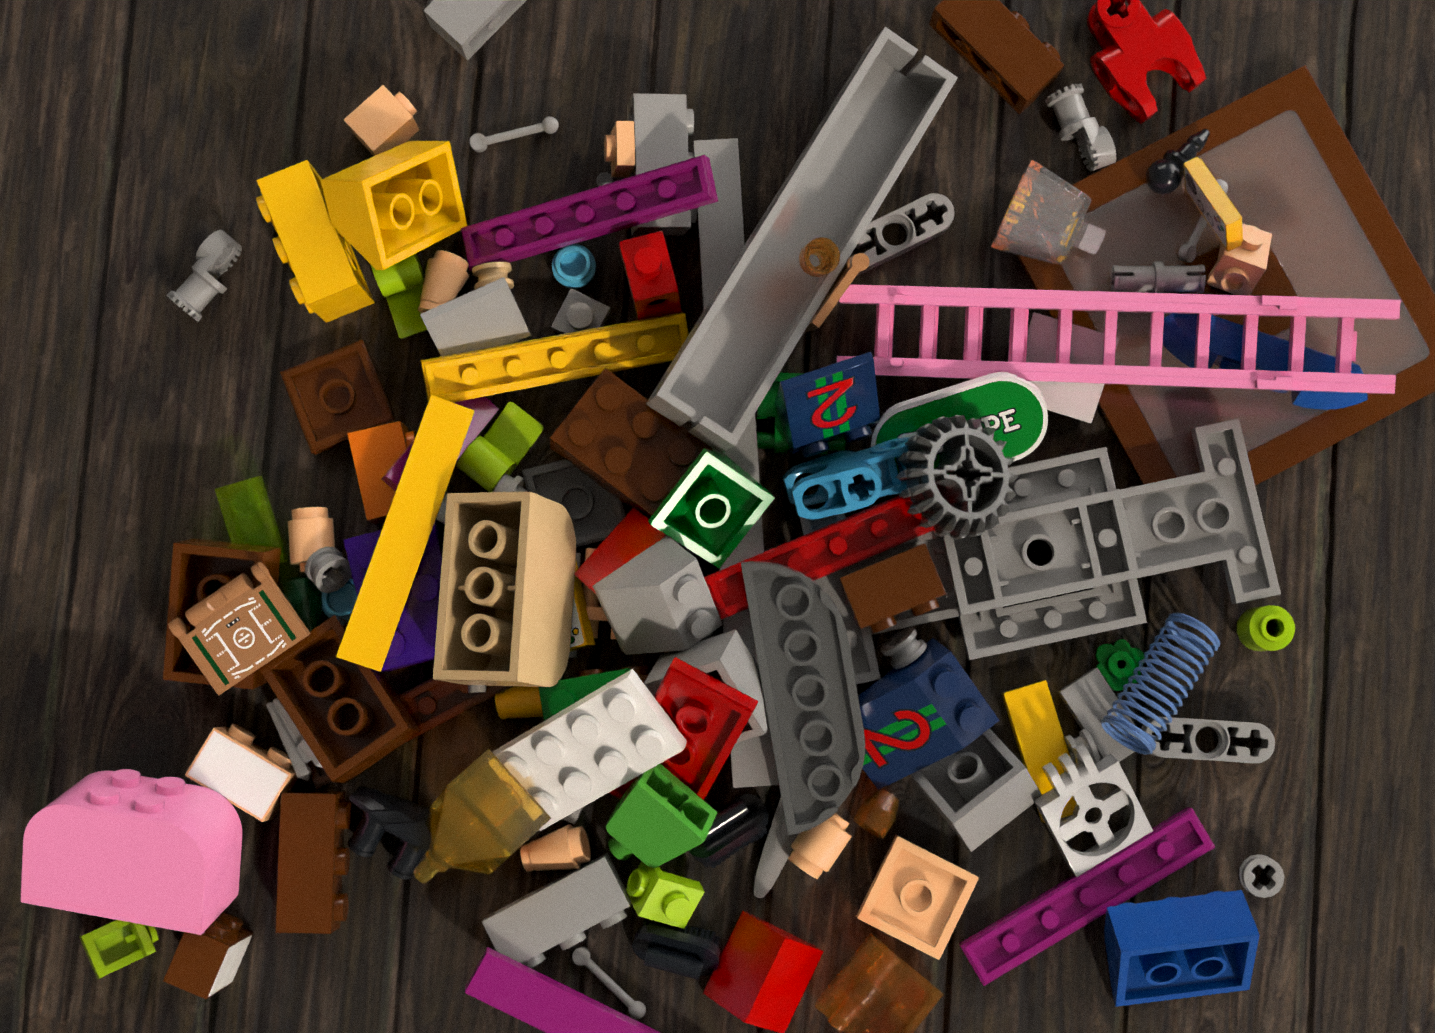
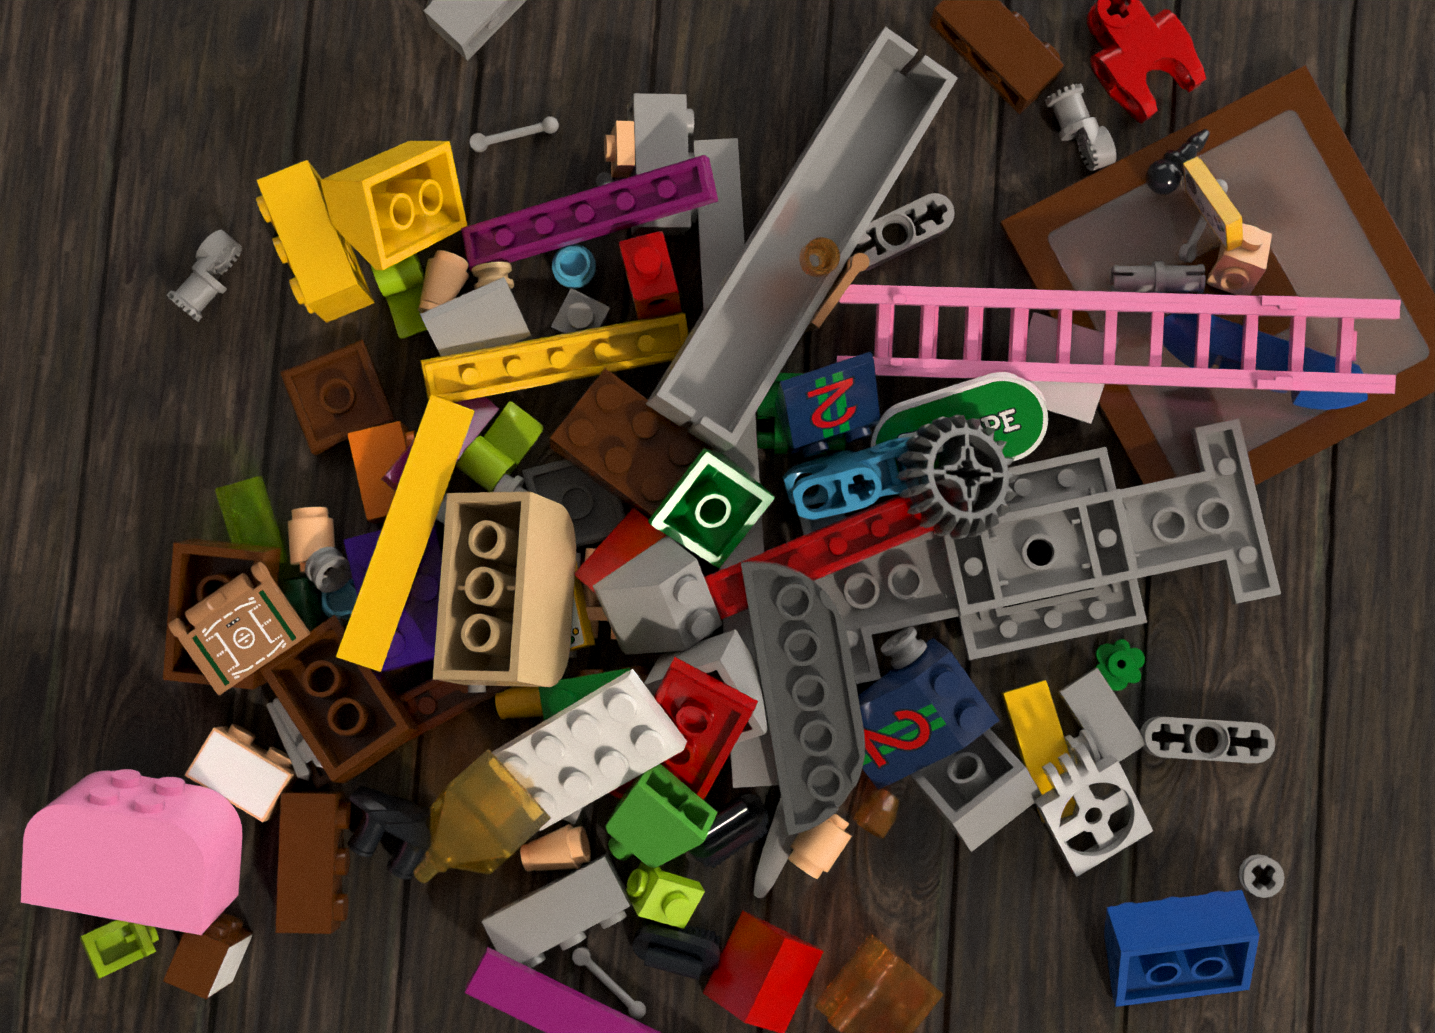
light nougat brick [344,85,420,156] -> none
reddish brown brick [839,543,946,634] -> none
light nougat plate [856,835,979,960] -> none
magenta tile [959,807,1215,986] -> none
clear torso [991,160,1106,264] -> none
medium blue piece [1101,613,1220,755] -> none
lime brick [1237,605,1295,651] -> none

